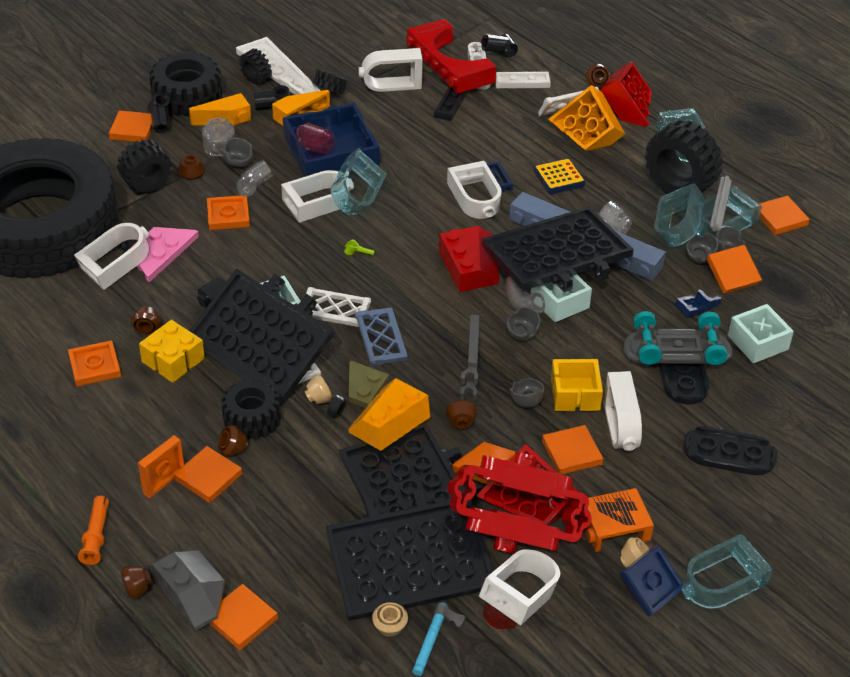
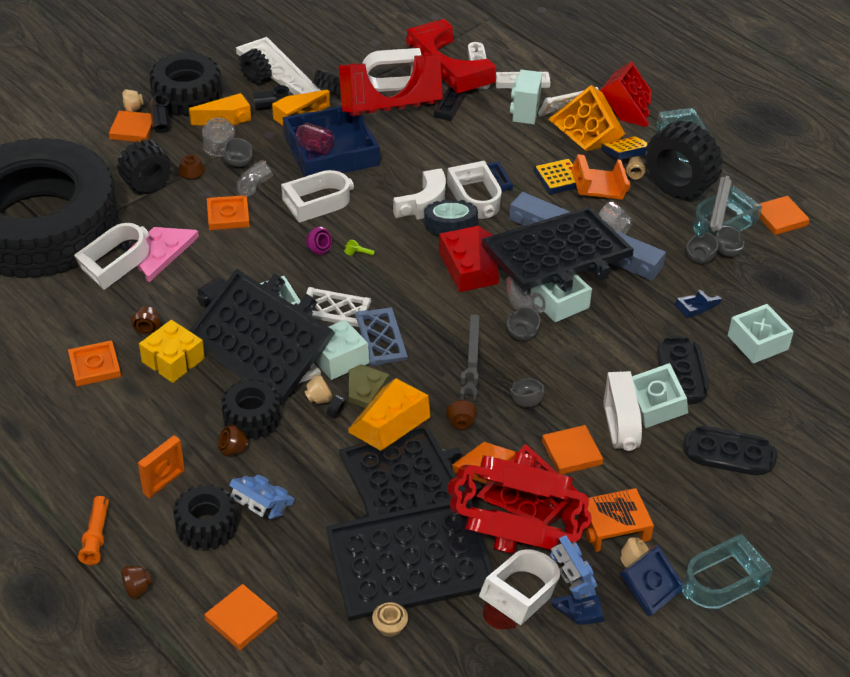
dark grey wedge [144,550,225,631] -> none
orange tile [174,446,242,503] -> none
clear light blue window [331,148,387,215] -> none
medium azure piece [412,603,465,676] -> none
black piece [481,34,518,57] -> none
yellow piece [551,359,603,411] -> none
reddish brown cone [586,64,610,89] -> none
dark grey piece [623,311,732,365] -> none
clear light blue window [654,183,705,247] -> none
orange tile [706,245,762,294] -> none
none -> tan cone [122,89,144,112]
none -> black tyre [173,484,237,551]
none -> medium blue piece [229,475,295,519]
none -> magenta cone [305,227,332,255]
none -> light aqua brick [315,320,369,380]
none -> red arch [339,54,443,115]
none -> white arch [393,168,446,220]
none -> black wheel [424,199,478,235]
none -> light aqua brick [510,70,543,124]
none -> medium blue piece [550,535,598,599]
none -> dark blue slope [551,594,604,625]
none -> orange panel [571,154,630,200]
none -> tile [602,136,648,160]
none -> tan cone [626,156,646,179]
none -> light aqua brick [632,363,688,428]

